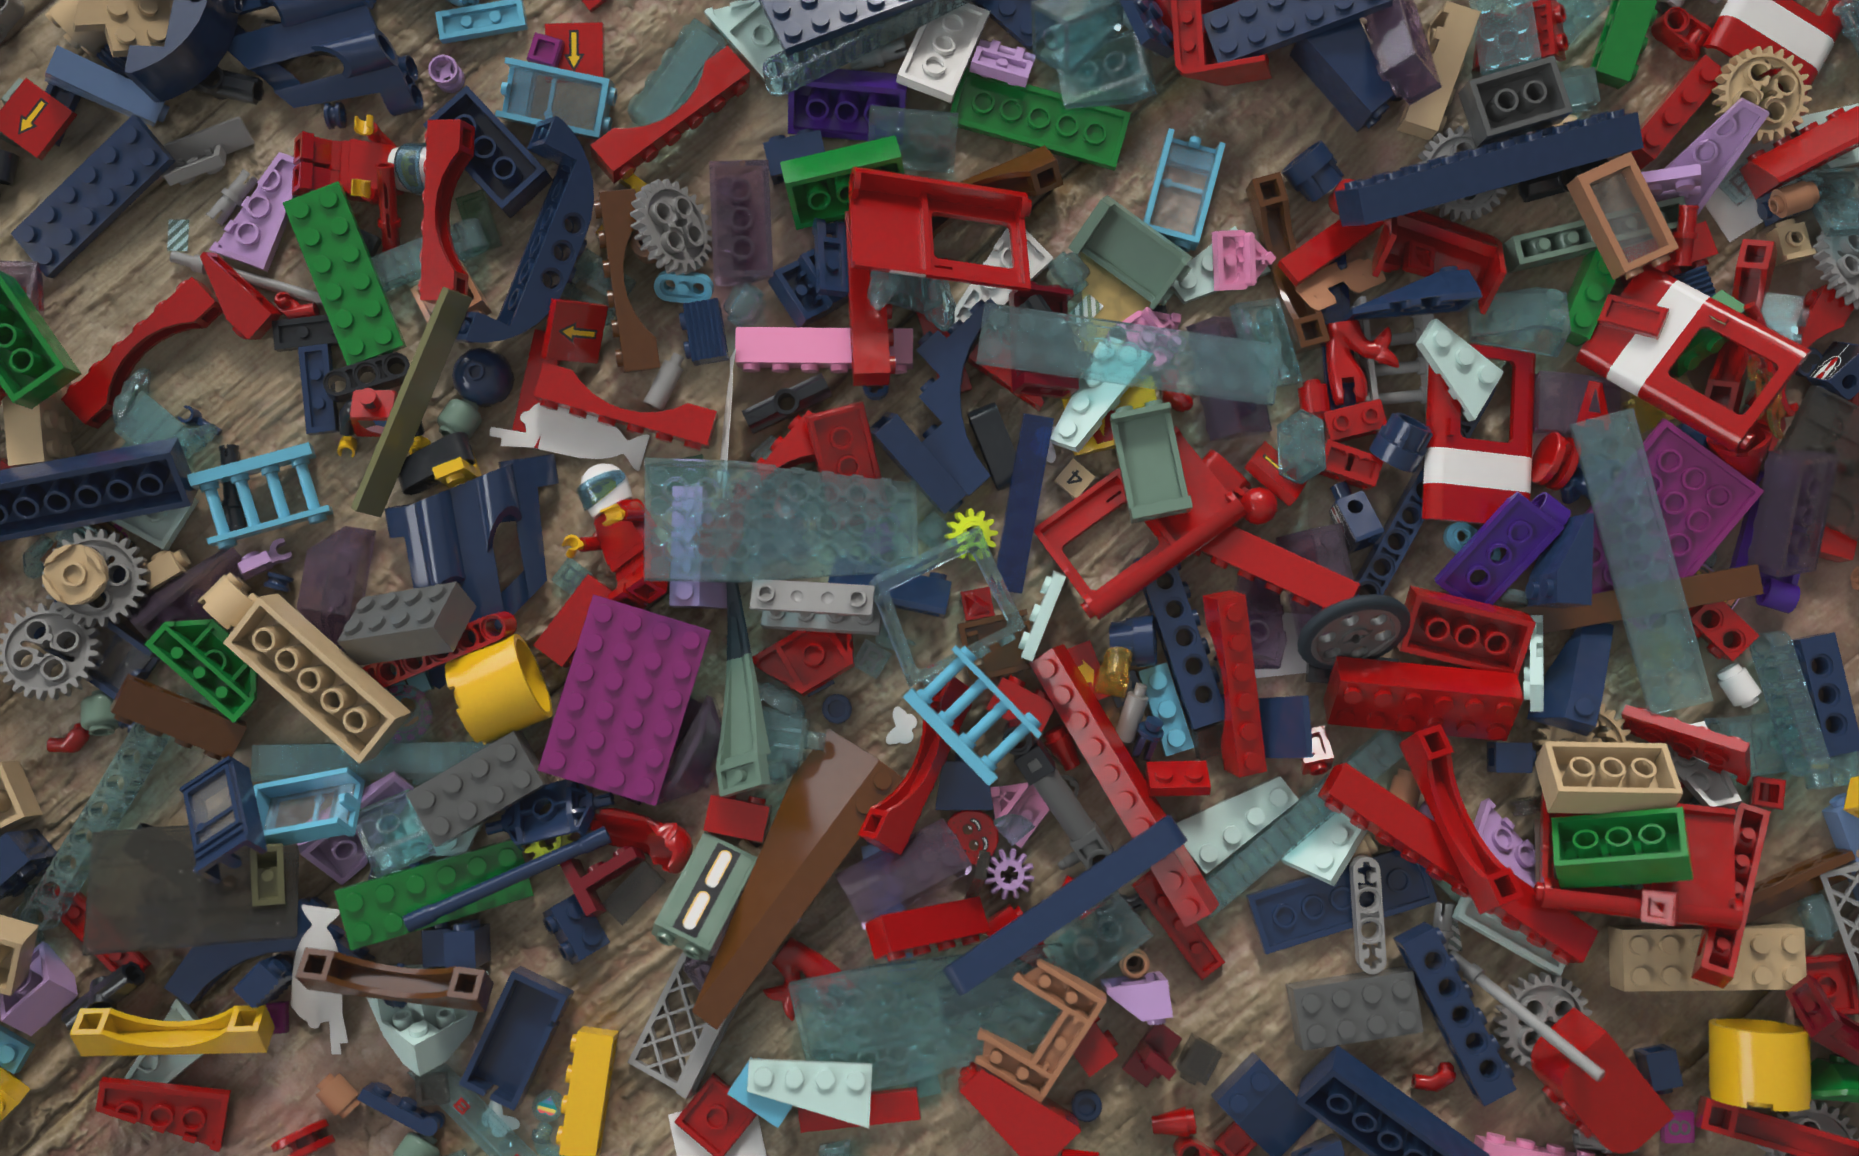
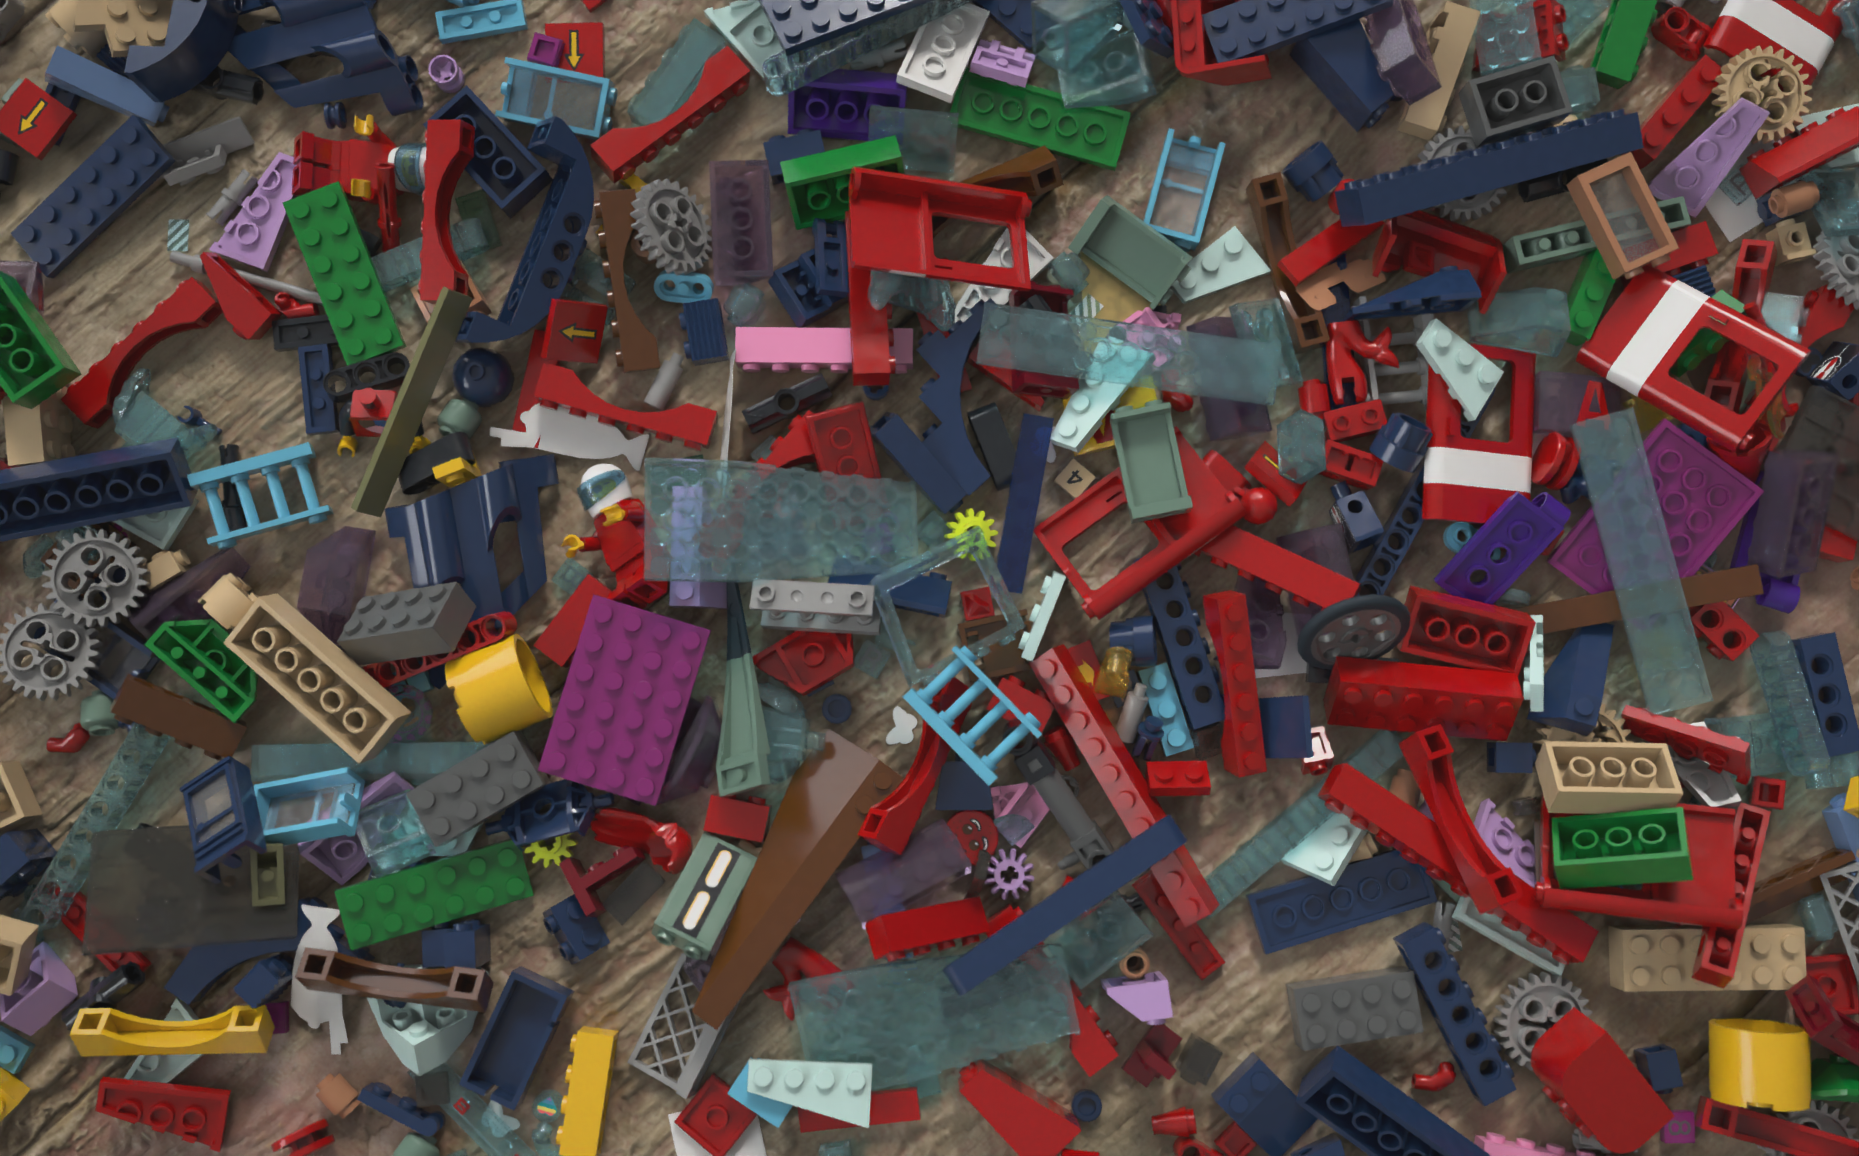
tan tile [42,544,109,605] -> none
lavender plate [237,538,293,581] -> none
dark blue bush [263,571,294,593] -> none
dark blue piece [403,826,612,933] -> none
nougat wedge [975,959,1106,1103] -> none
light aqua wing [1176,776,1299,874] -> none
bright pink slope [1212,230,1276,291] -> none
light grey beam [1349,854,1387,975] -> none
light grey bar [1448,950,1606,1082] -> none
dark blue slope [1525,513,1594,609] -> none
red tile [1597,294,1669,340] -> none
lavender plate [1641,163,1701,202] -> none
tile [1641,889,1678,926] -> none
red pin [1671,205,1699,266] -> none
white brick [1716,662,1762,708] -> none

